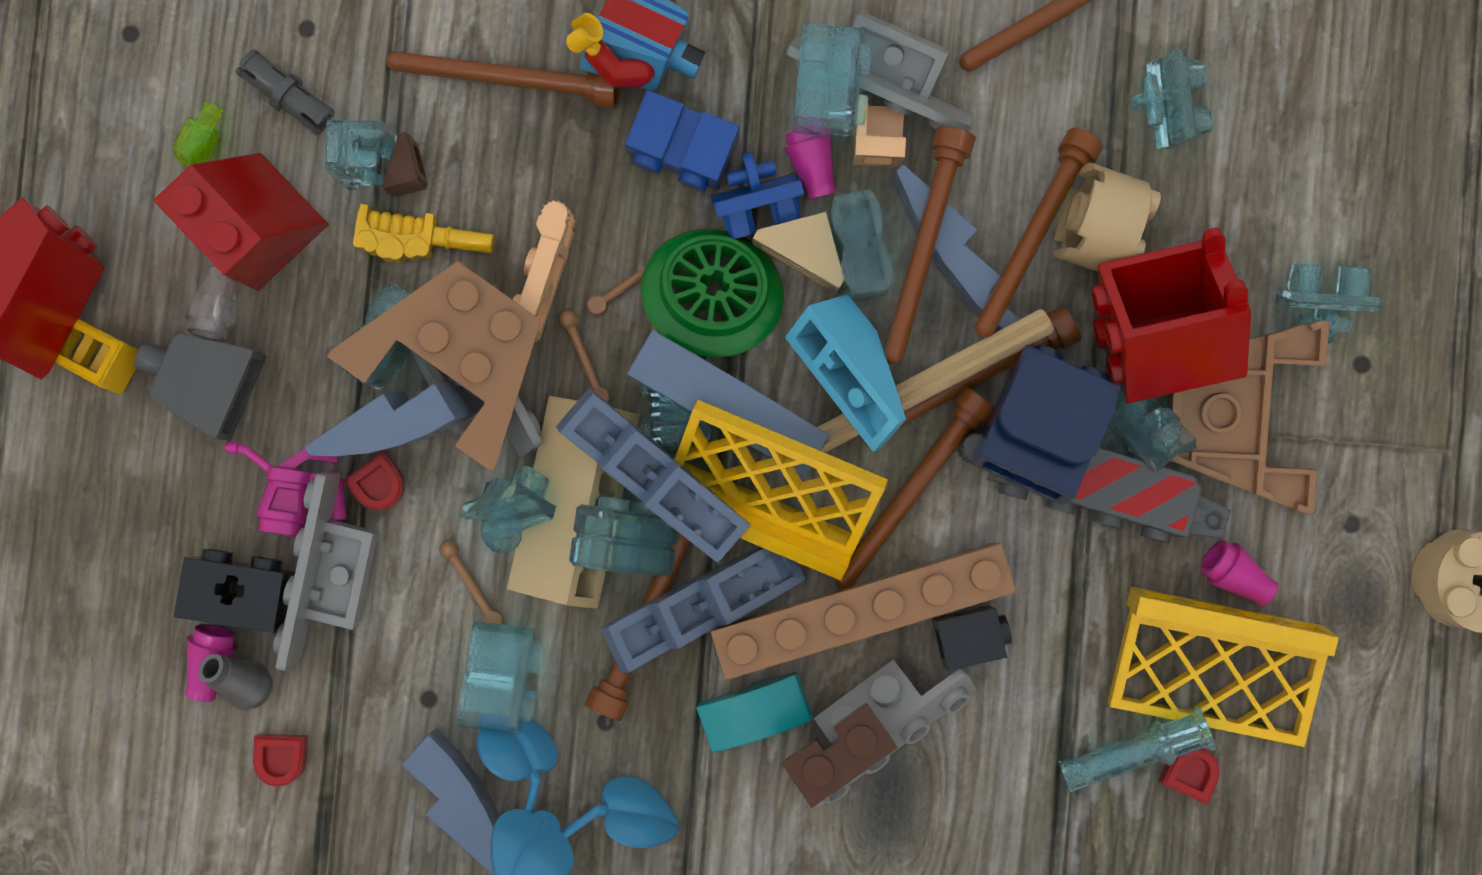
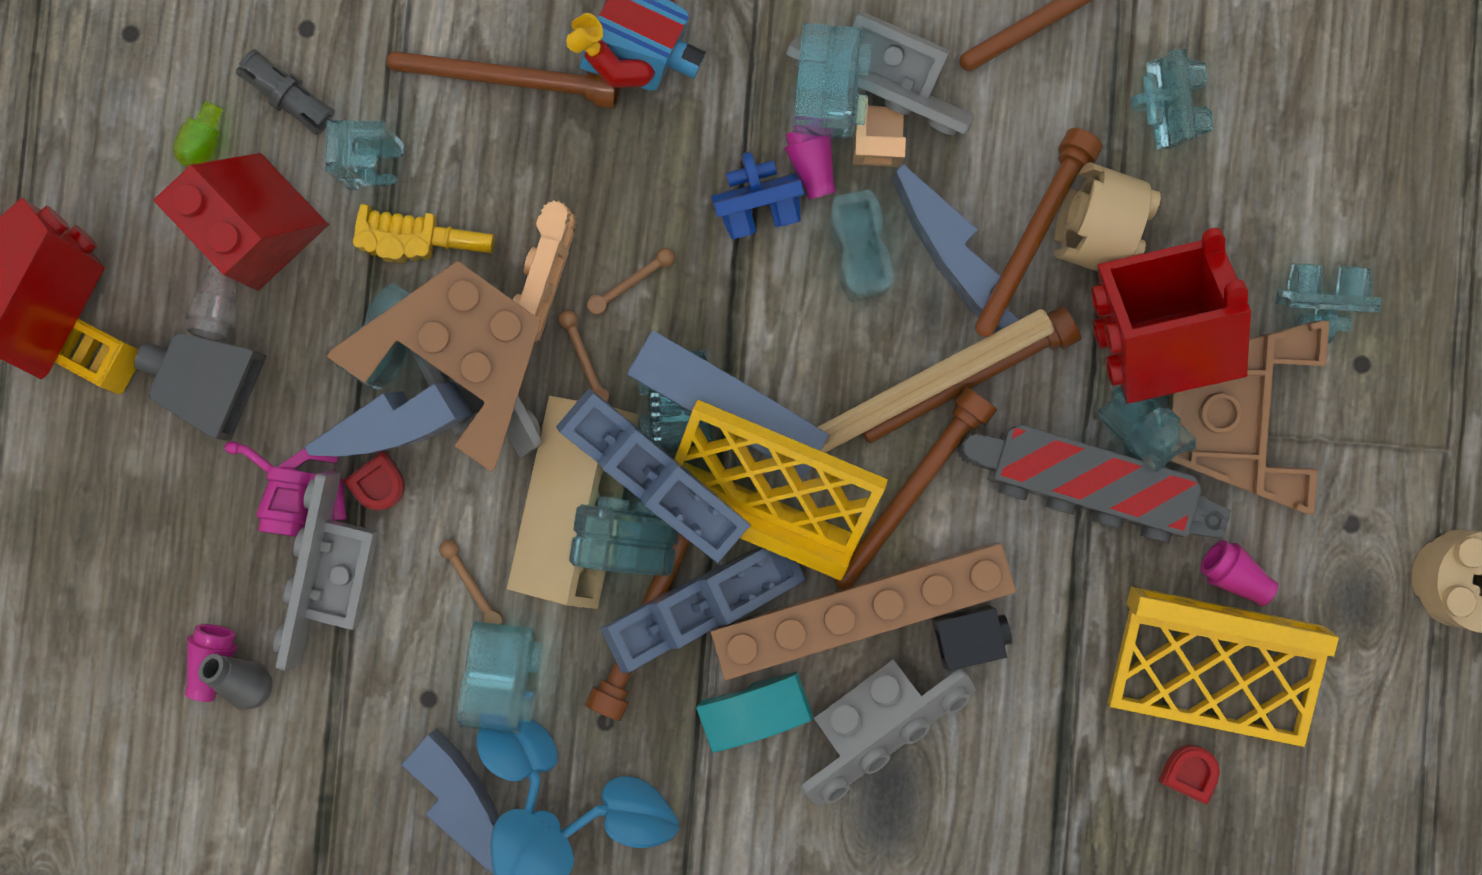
black brick [174,548,295,633] -> none
red tile [253,734,308,787] -> none
reddish brown slope [383,132,428,197] -> none
clear light blue hips [460,466,557,553] -> none
blue brick [625,90,740,192] -> none
green piece [641,229,784,357] -> none
tan slope [753,212,844,294] -> none
reddish brown brick [782,702,898,808] -> none
medium azure slope [785,294,906,452] -> none
dark orange piece [884,126,976,364] -> none
dark blue brick [970,345,1121,505] -> none
clear light blue pin [1059,706,1217,793] -> none

